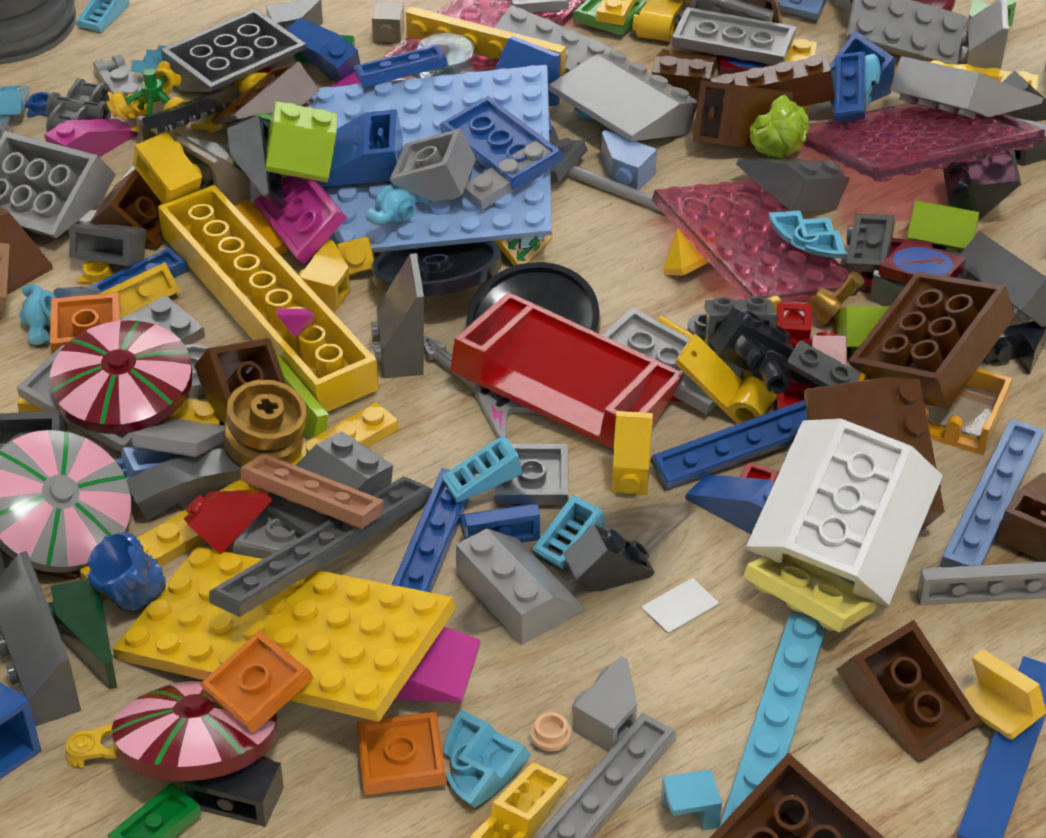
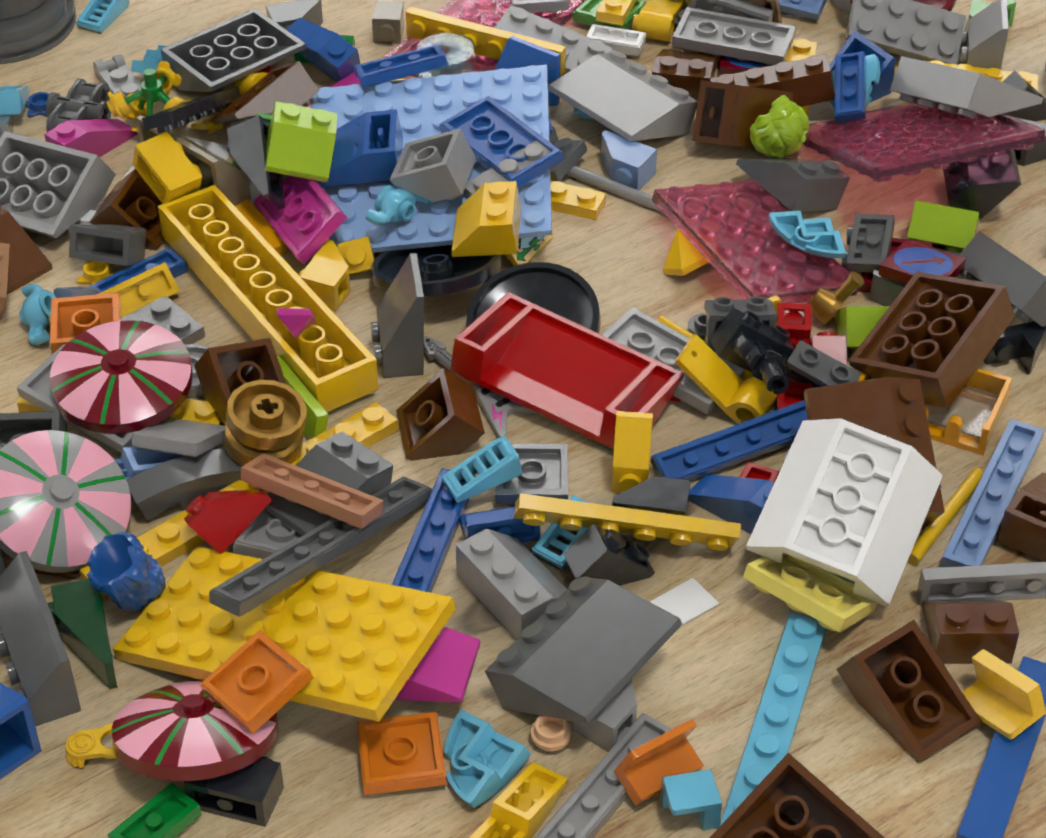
none -> reddish brown slope [396,368,485,461]
none -> yellow slope [452,181,521,257]
none -> dark grey slope [485,576,682,724]
none -> yellow plate [514,493,741,551]
none -> yellow plate [551,181,606,220]
none -> white plate [586,24,646,56]
none -> black slope [612,476,691,516]
none -> orange panel [613,719,704,806]
none -> yellow bar [907,468,984,565]
none -> reddish brown slope [922,600,1019,664]

